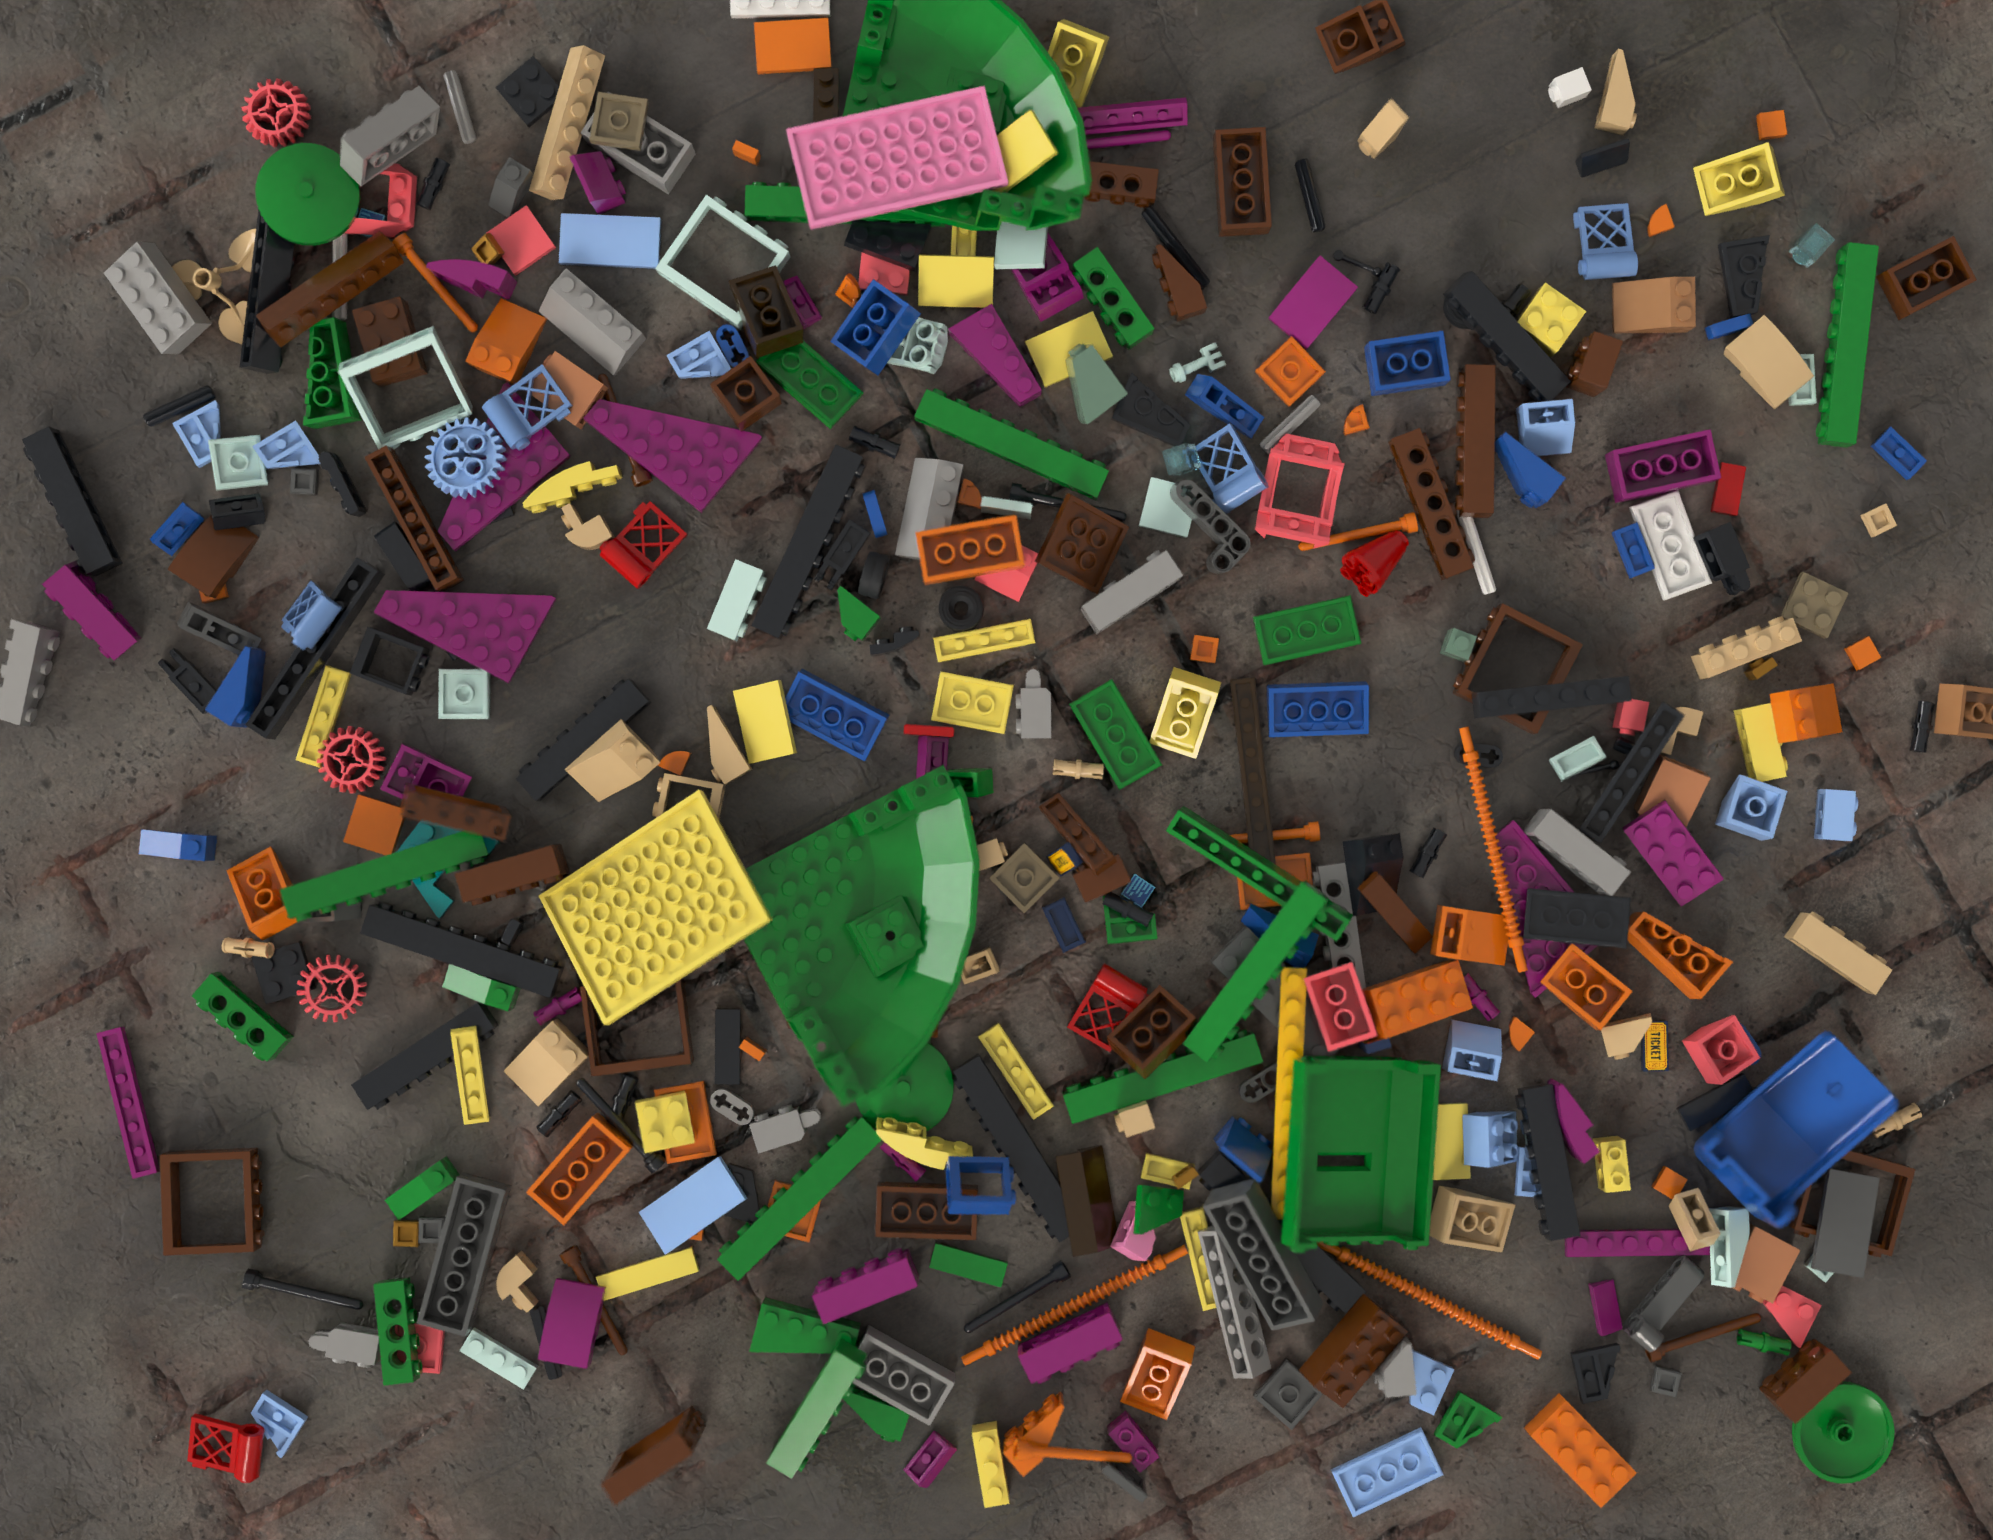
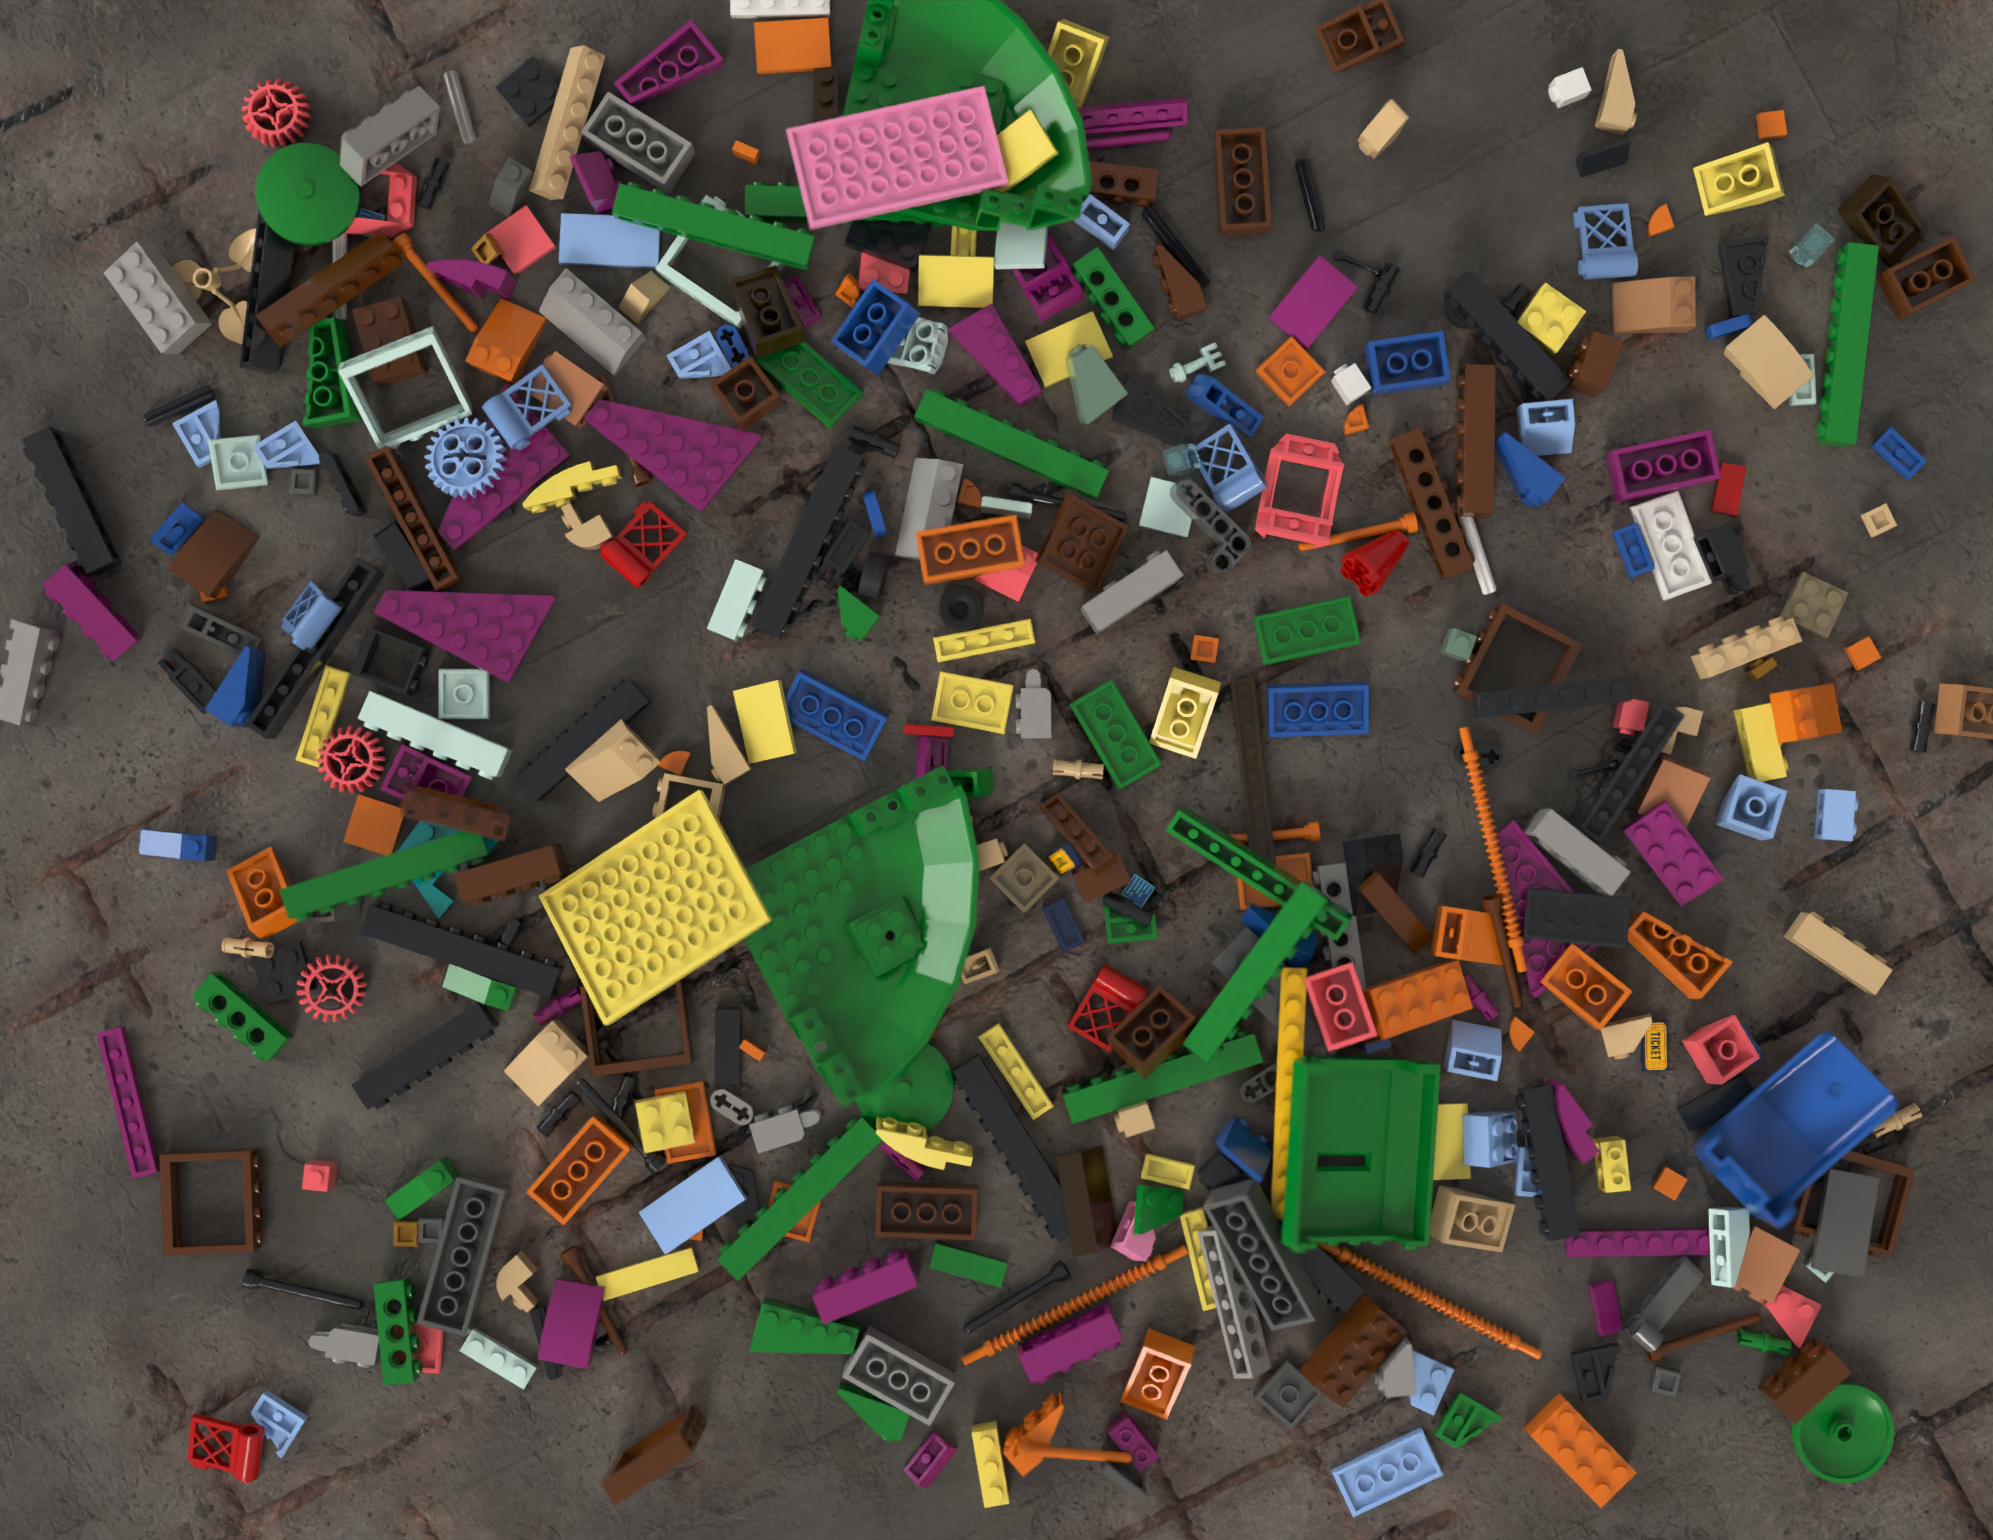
black slope [209,493,266,530] -> none
light yellow tile [450,1026,490,1125] -> none
dark tan plate [589,92,649,151] -> none
brick [766,1338,867,1479] -> none
black slope [870,627,920,656] -> none
blue window [945,1156,1016,1215] -> none
pearl gold tile [1172,1164,1199,1189] -> none
light grey axle [1260,395,1320,454] -> none
light aqua tile [1549,736,1607,782] -> none
tan brick [1669,1188,1721,1251] -> none
none -> coral brick [302,1160,338,1192]
none -> light aqua brick [358,691,513,780]
none -> green brick [612,182,816,271]
none -> magenta wedge [614,20,724,108]
none -> tan slope [619,271,670,325]
none -> light blue brick [1074,194,1130,251]
none -> white brick [1331,363,1371,405]
none -> reddish brown piece [1481,893,1523,1009]
none -> dark brown slope [1837,174,1927,267]

